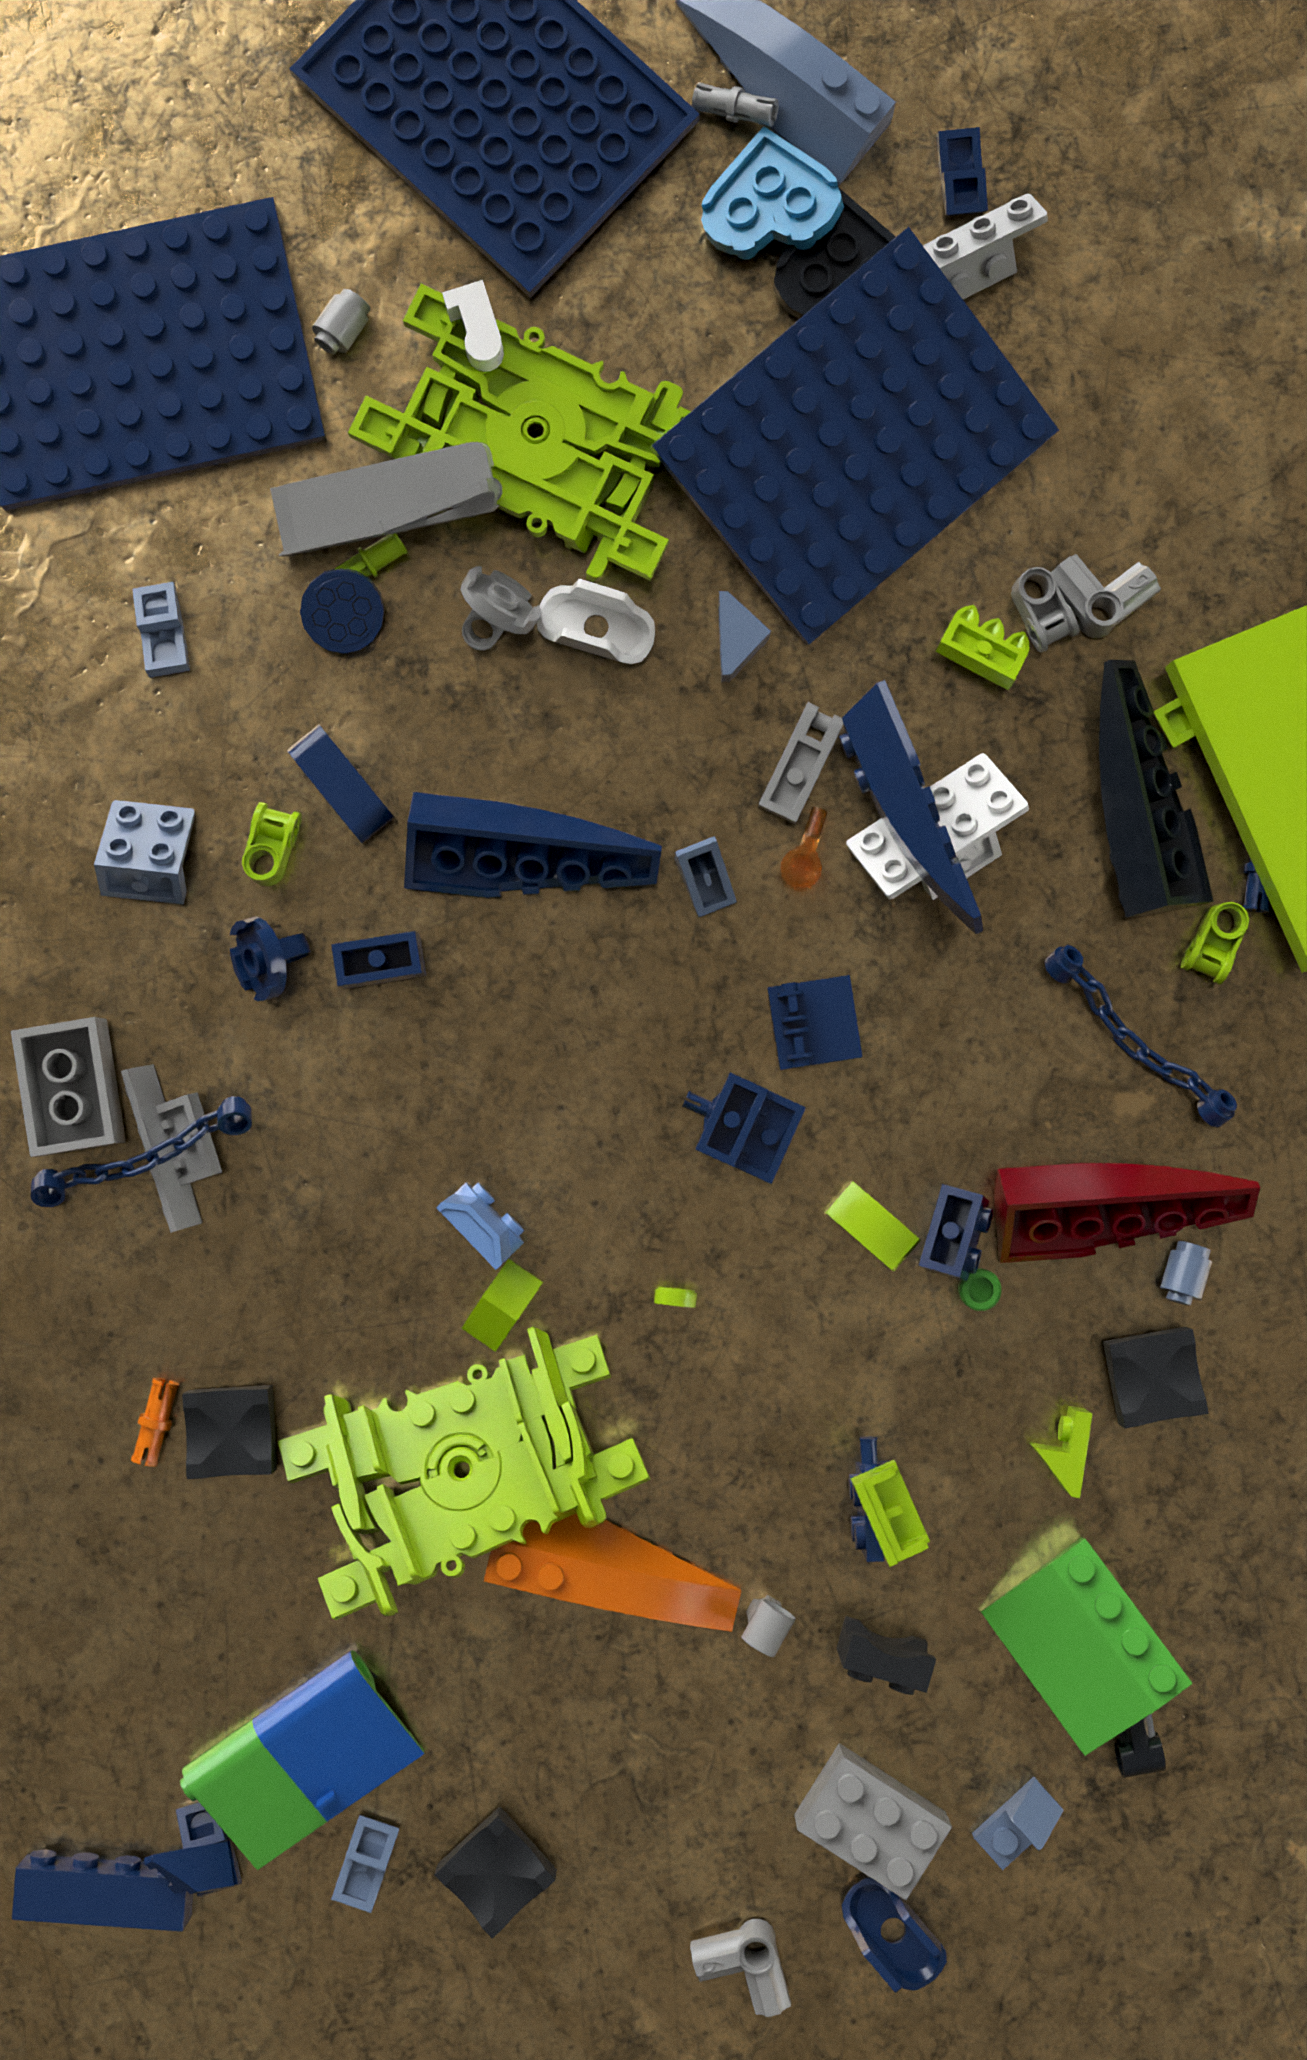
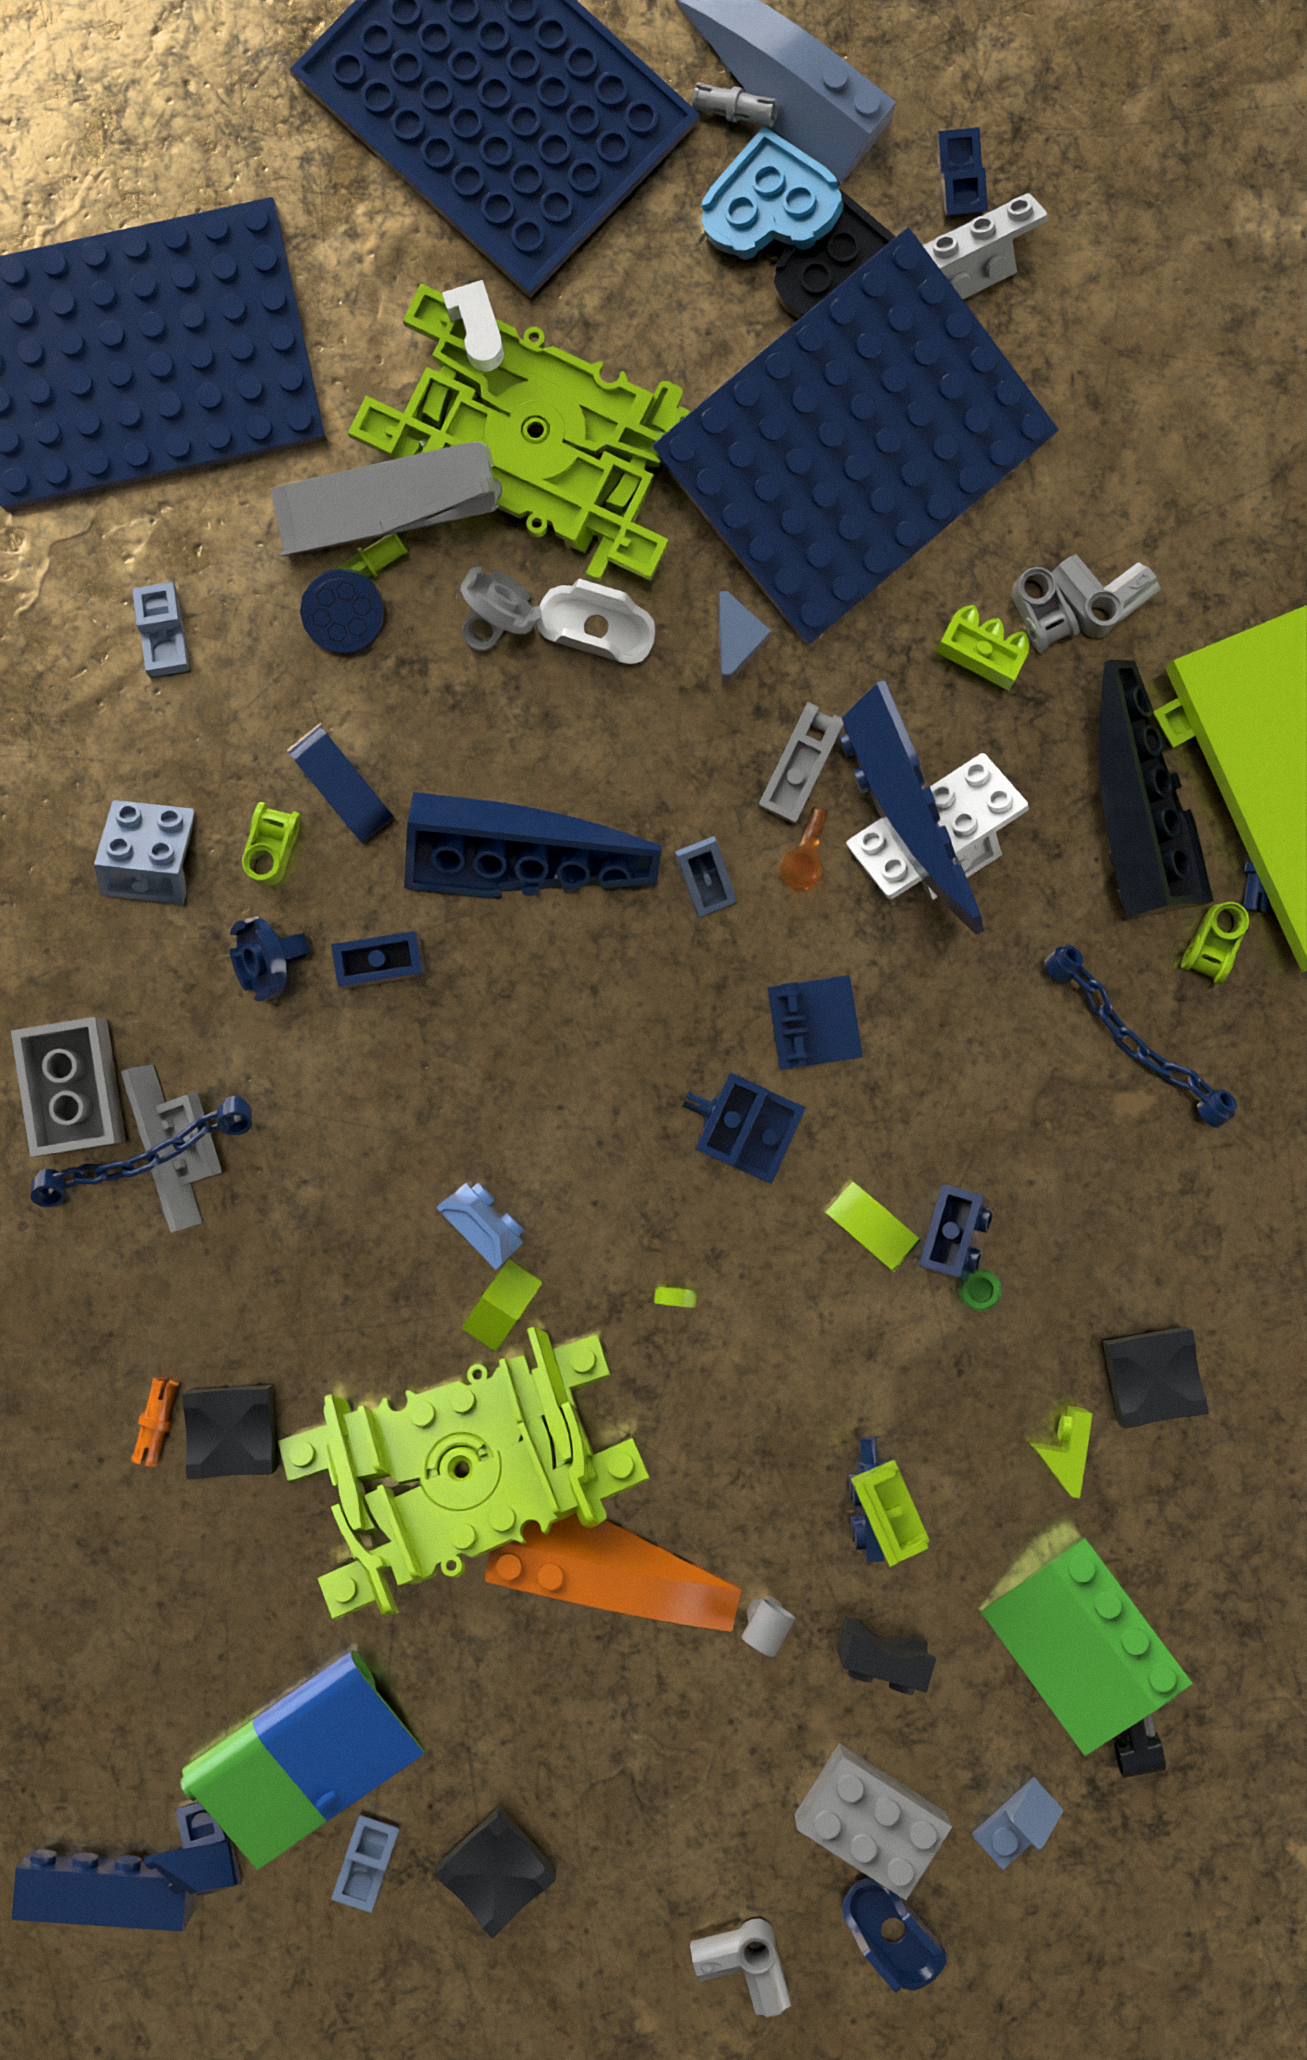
light grey brick [312,289,371,354] -> none
dark red wedge [994,1163,1260,1263] -> none
sand blue brick [1160,1241,1212,1306] -> none

